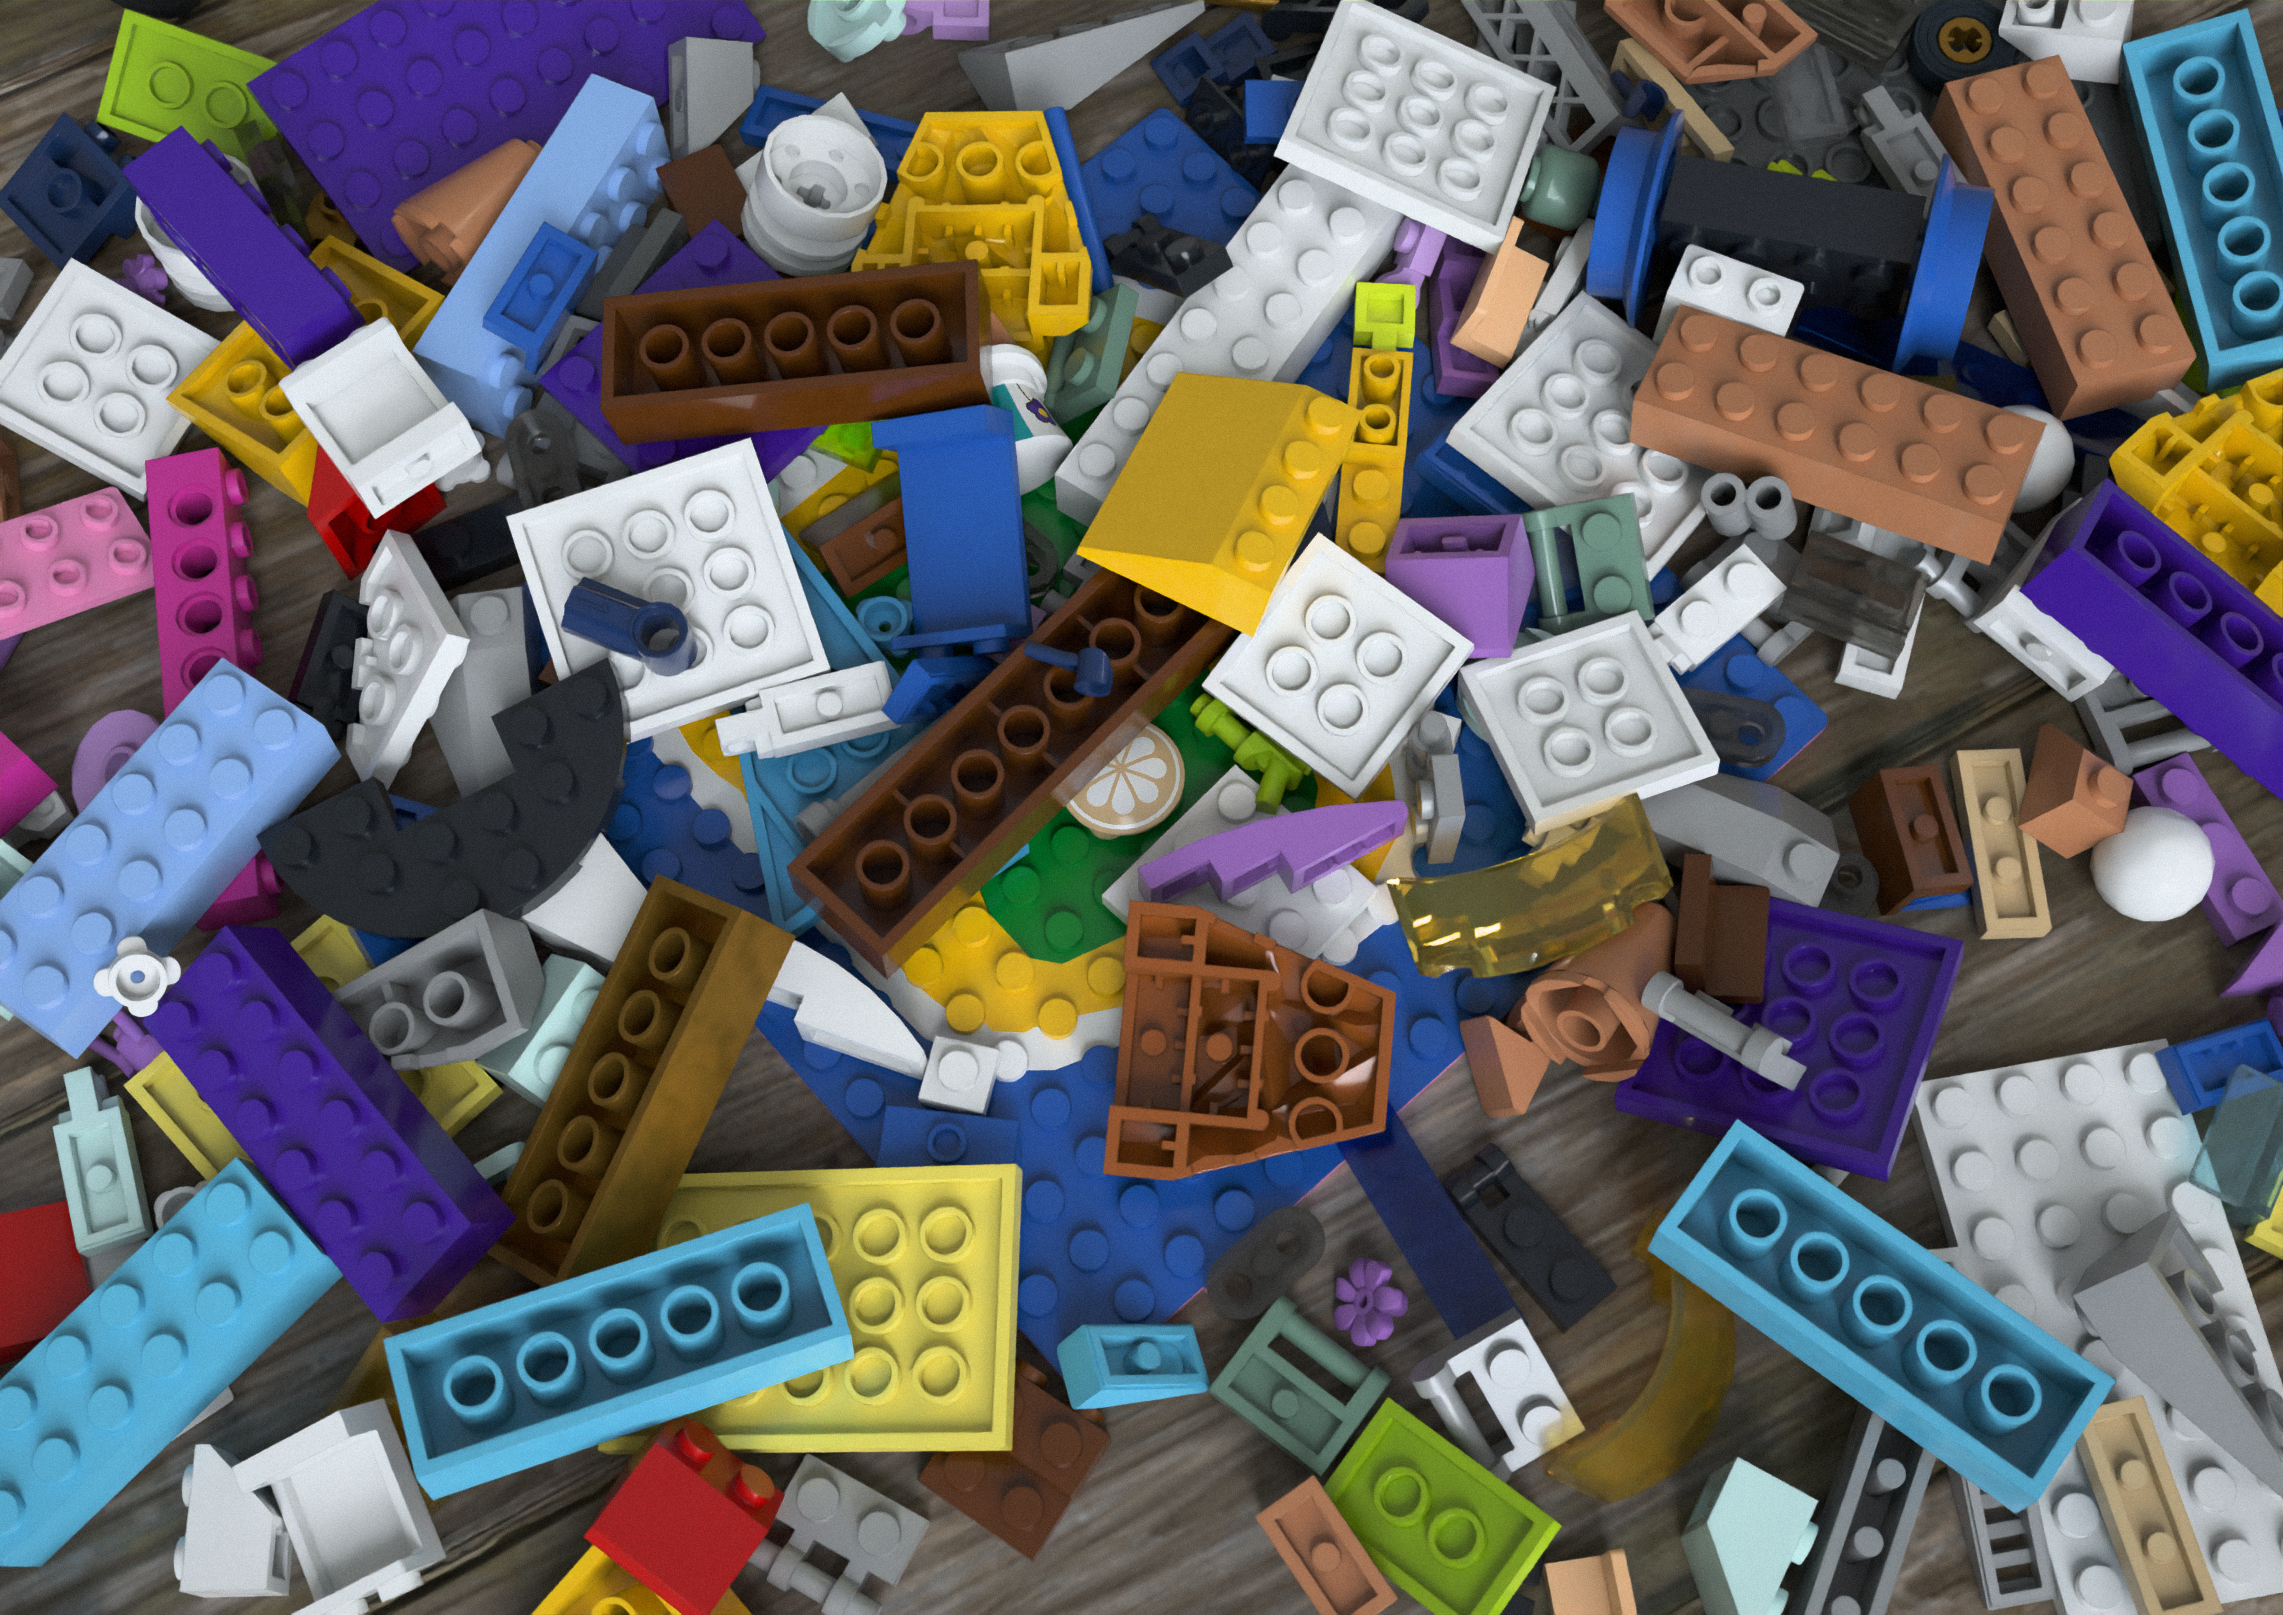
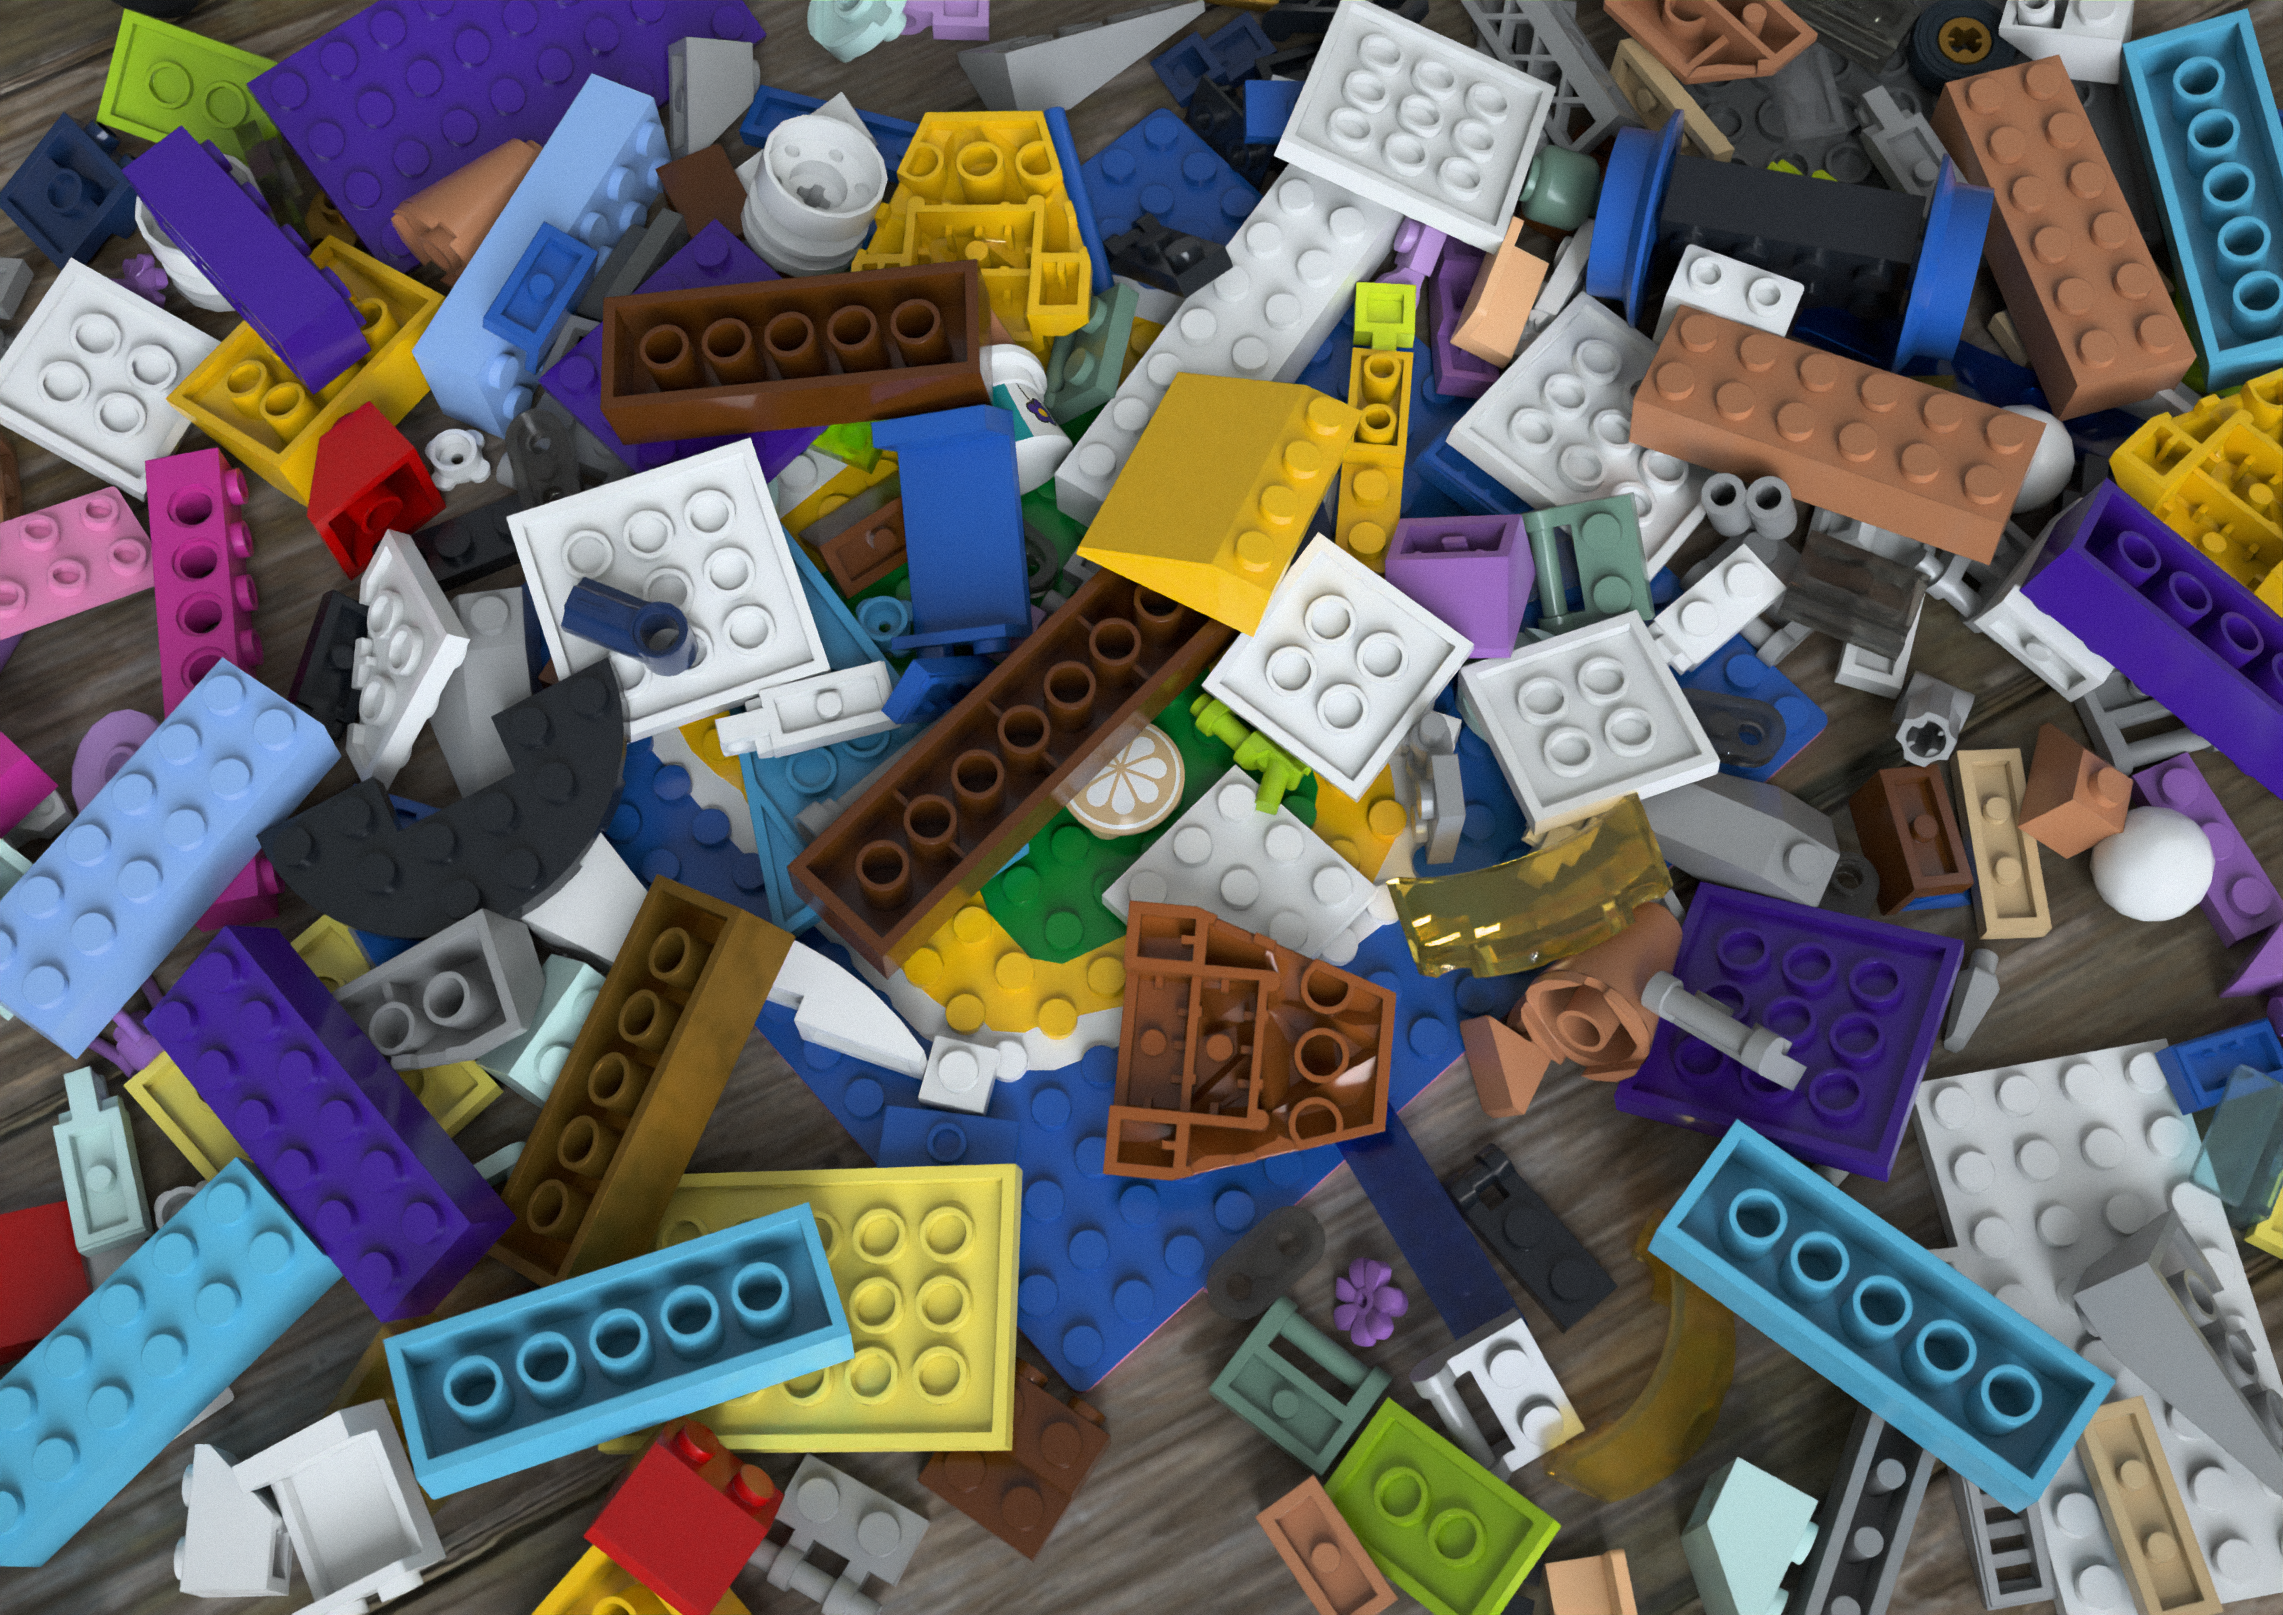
white plate [94,936,181,1017] -> none
white panel [279,317,482,519] -> none
dark blue hand [1024,640,1113,697] -> none
medium azure slope [1057,1324,1211,1409] -> none
medium lavender slope [1138,800,1409,904] -> none
dark blue hand [1610,70,1668,122] -> none
reddish brown panel [1674,854,1770,1004] -> none
none -> light grey piece [1891,670,1975,767]
none -> light grey bar [1944,948,2000,1053]

